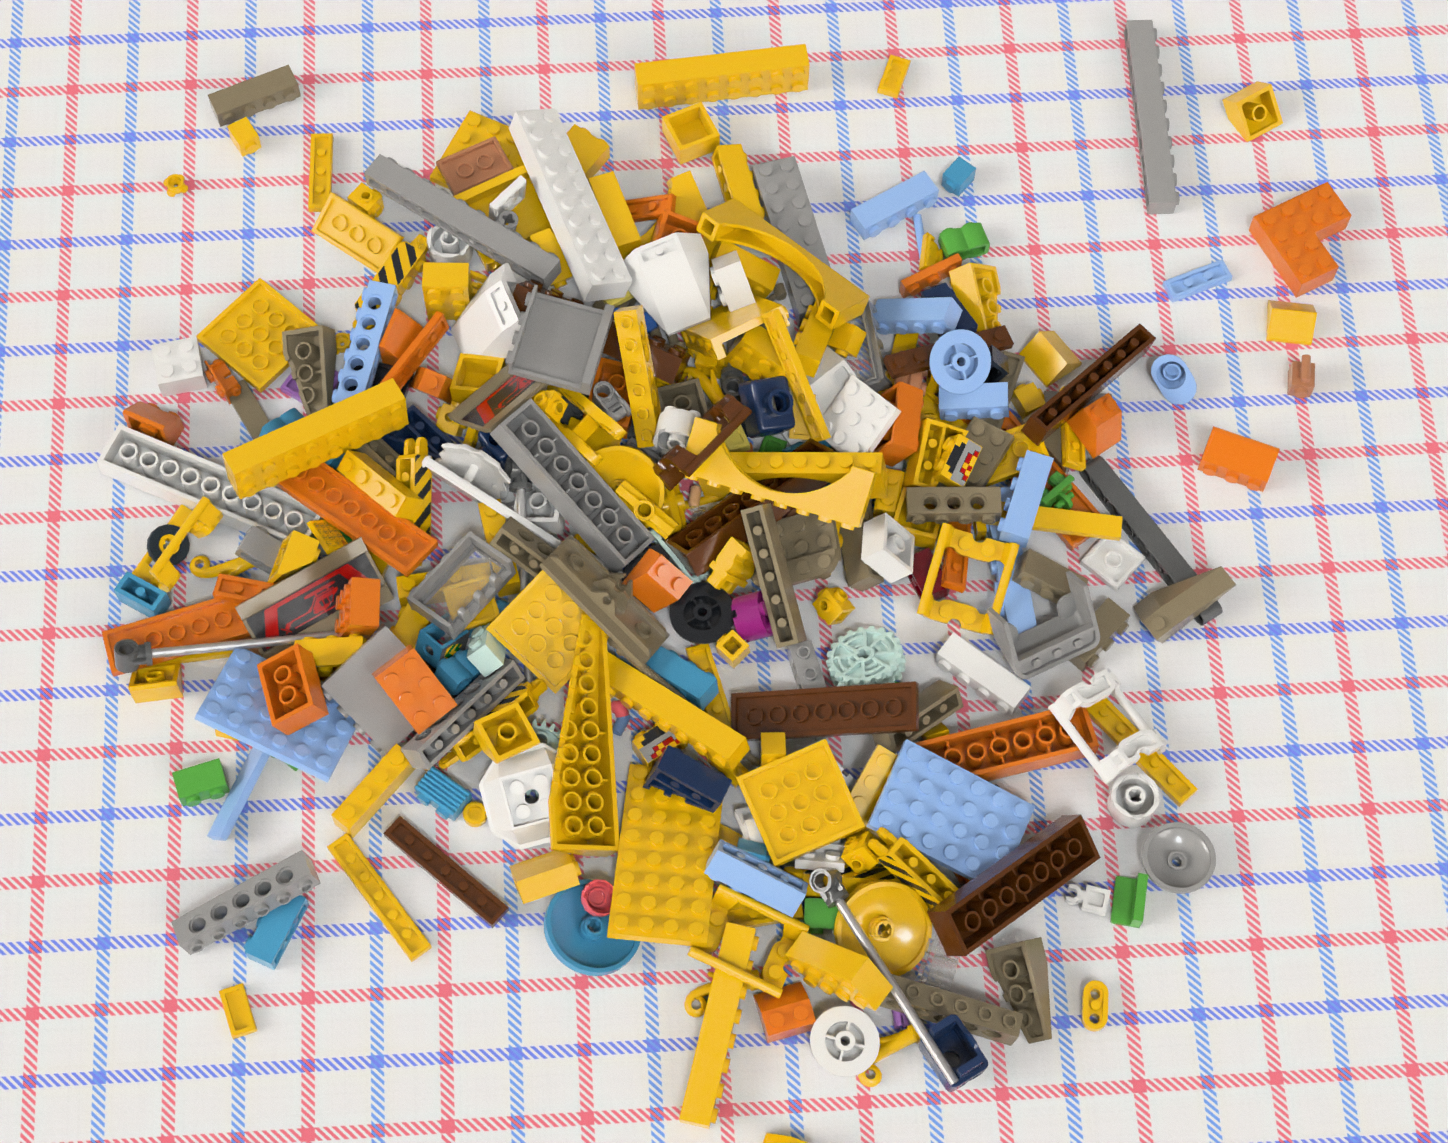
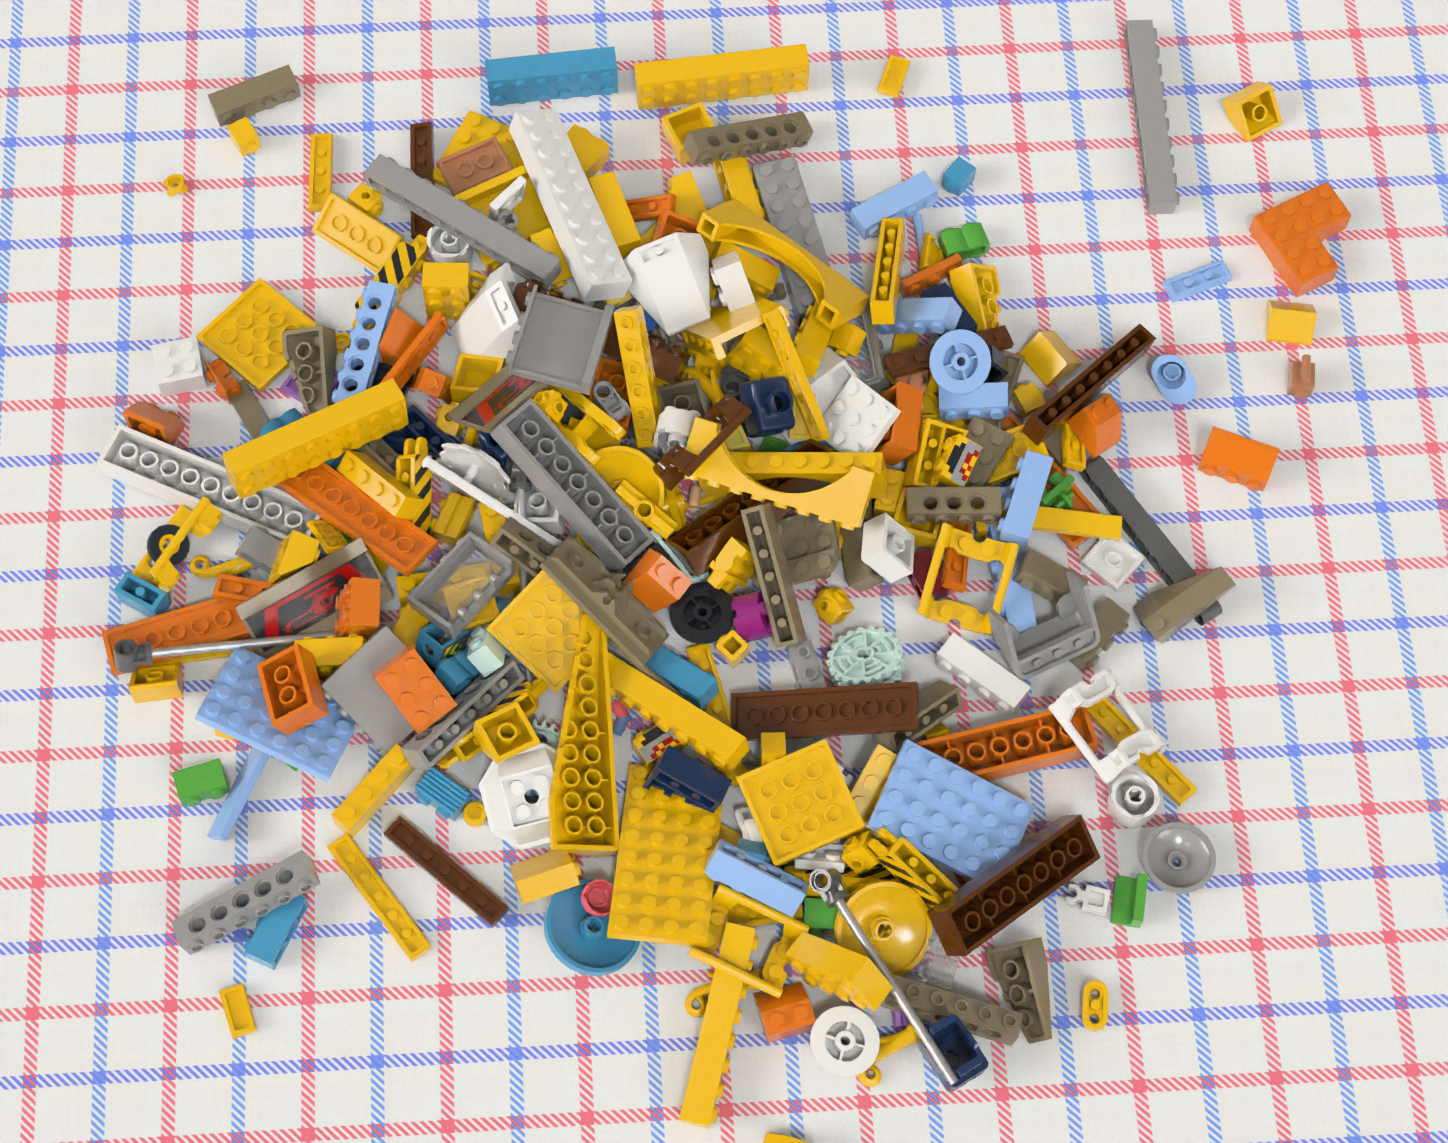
none -> reddish brown plate [410,122,434,240]
none -> yellow brick [431,491,477,547]
none -> dark azure brick [485,46,618,106]
none -> dark tan brick [683,111,814,165]
none -> yellow brick [870,218,906,325]

